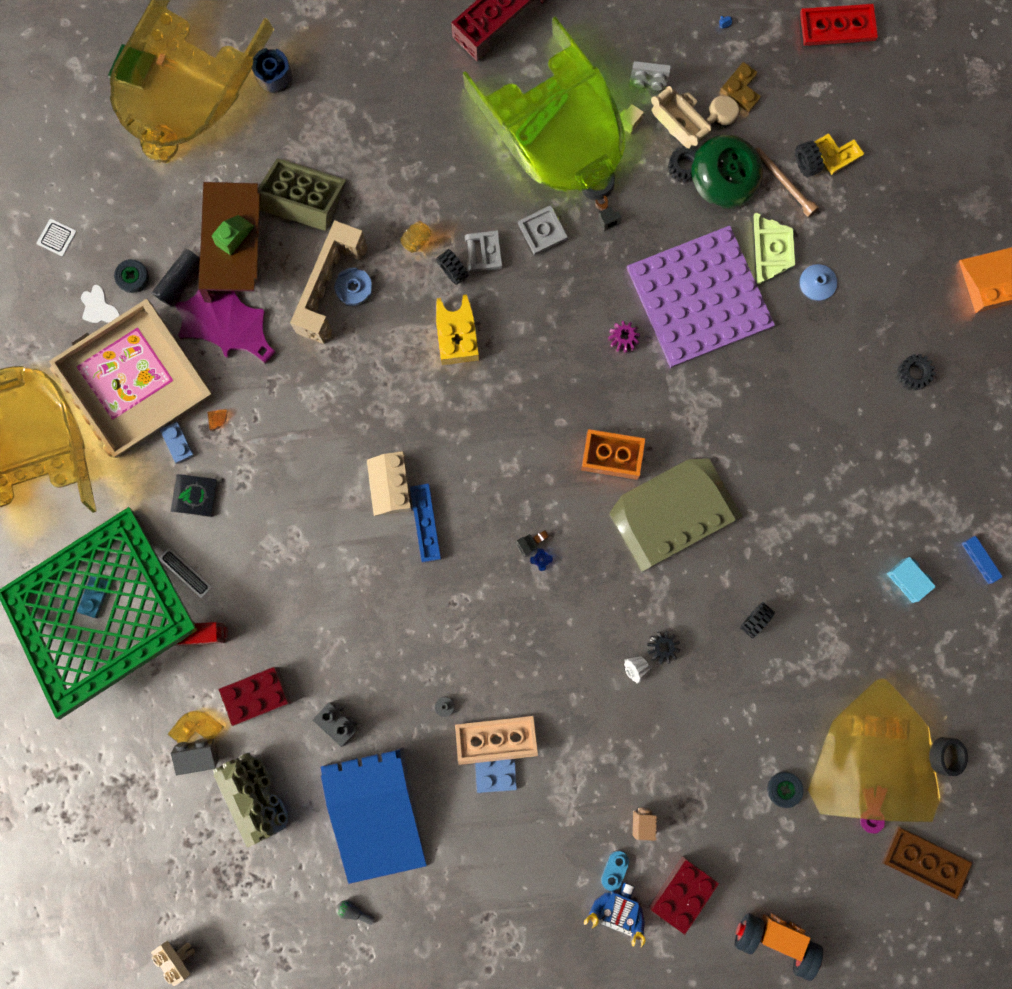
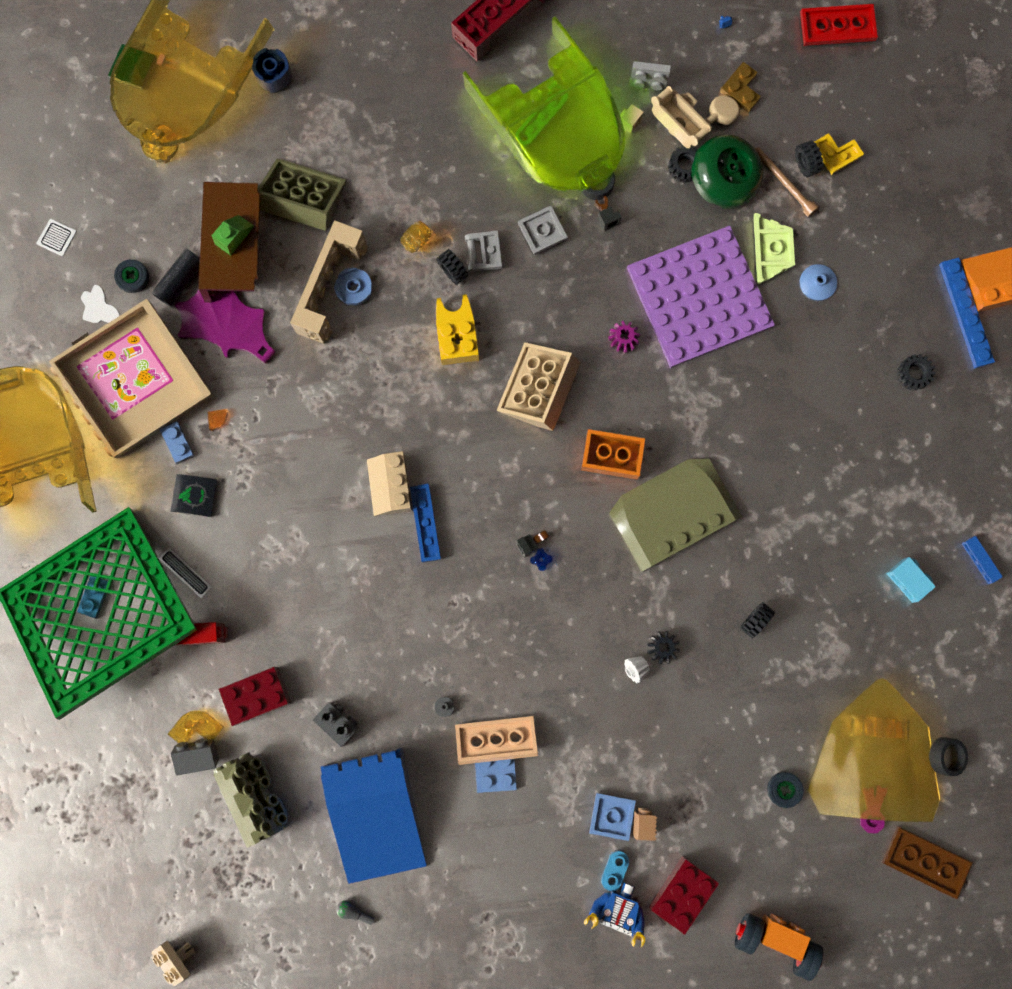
none -> tan slope [497,342,581,431]
none -> medium blue plate [589,793,636,841]
none -> blue plate [939,258,995,369]

